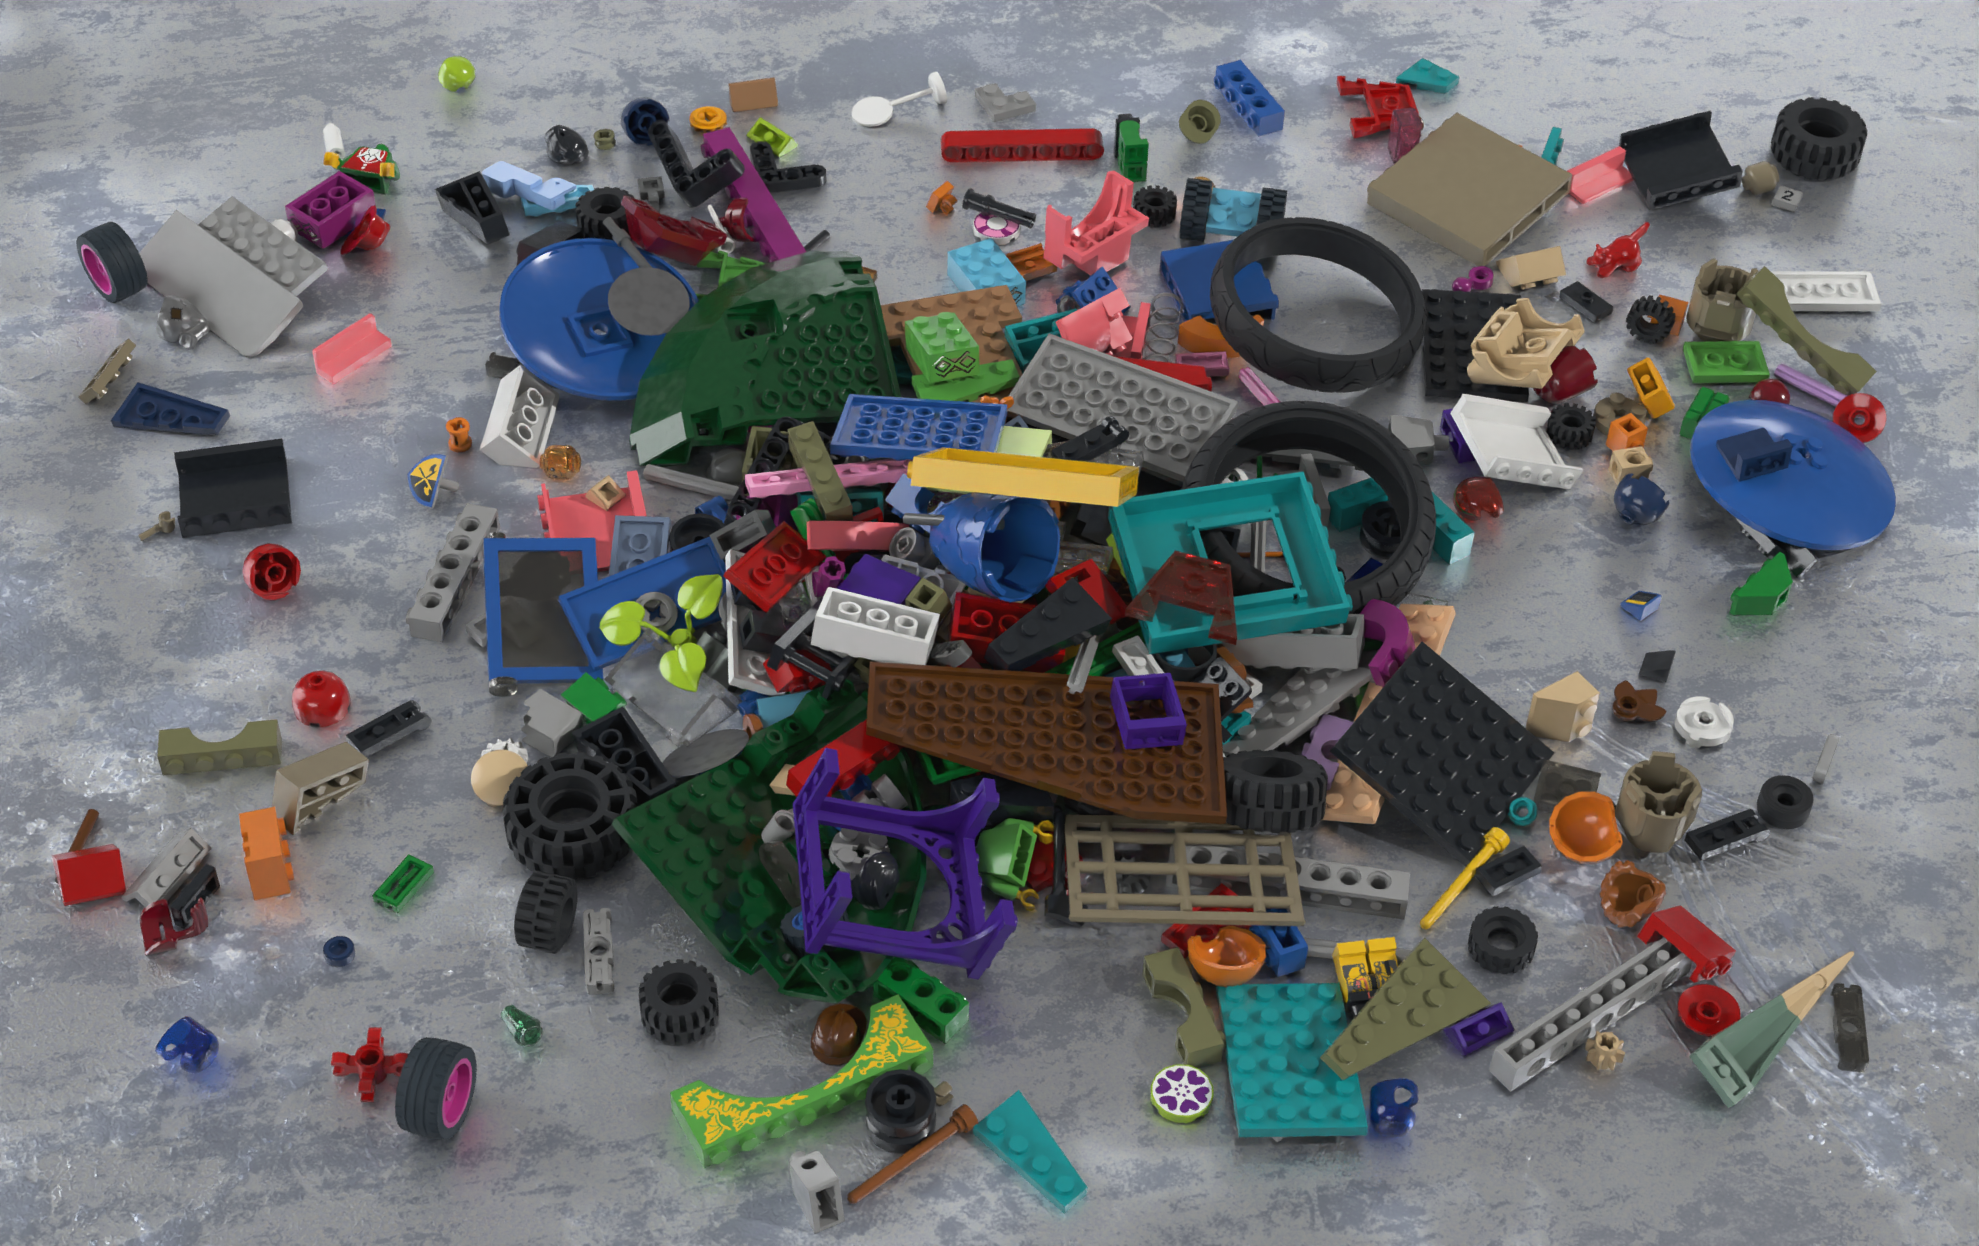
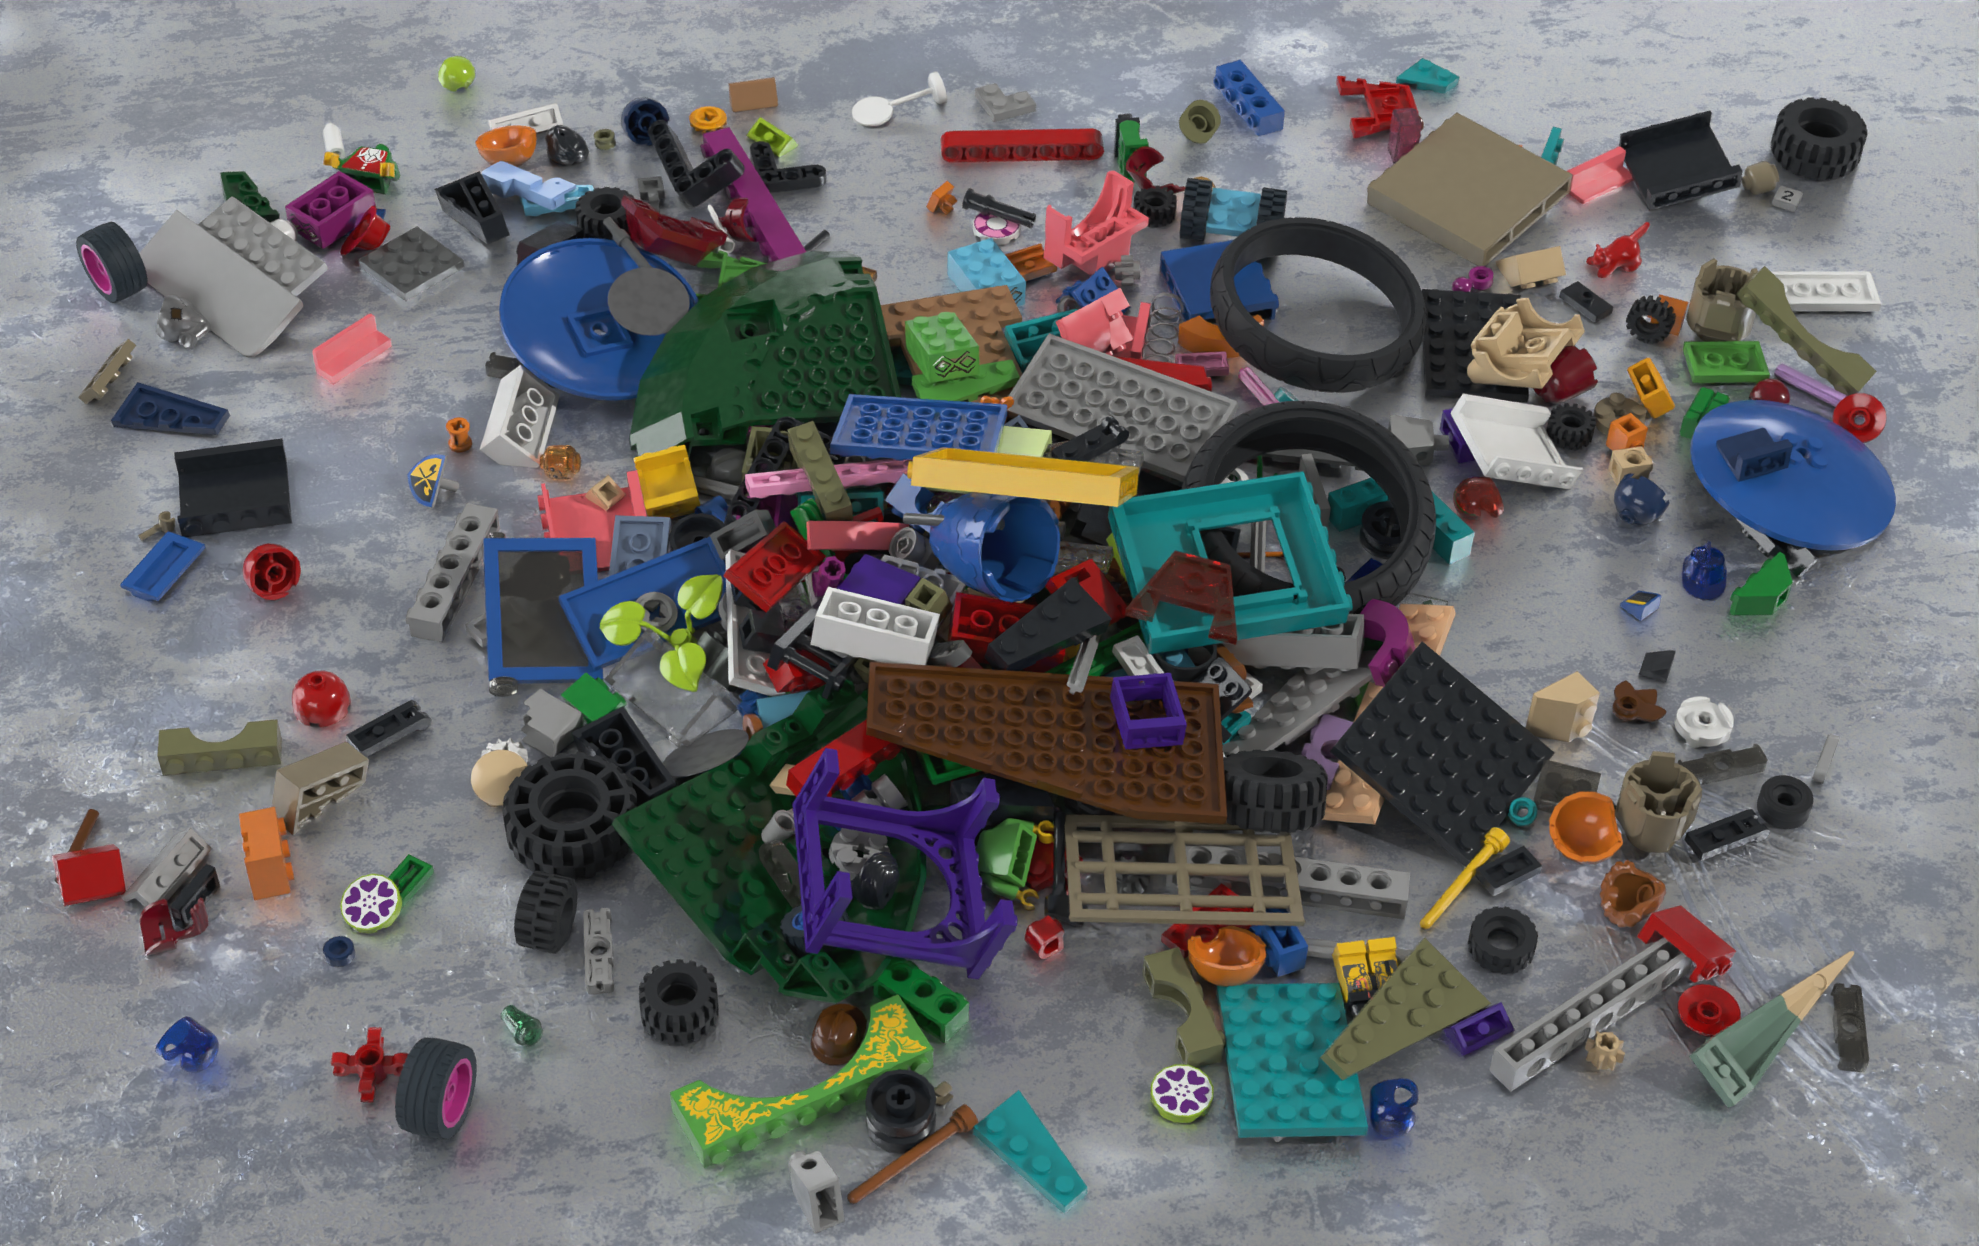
none -> blue piece [120,531,205,601]
none -> dark green wing [220,171,280,222]
none -> tile [340,874,402,934]
none -> dark grey plate [358,226,465,301]
none -> orange cylinder [475,125,536,167]
none -> white plate [488,103,564,134]
none -> yellow panel [633,445,701,519]
none -> red plate [1024,915,1065,959]
none -> light grey gear [1115,255,1140,286]
none -> dark red helmet [1126,146,1185,194]
none -> teal tile [1274,387,1299,403]
none -> clear smoke piece [1678,744,1768,785]
none -> clear blue piece [1682,541,1727,600]

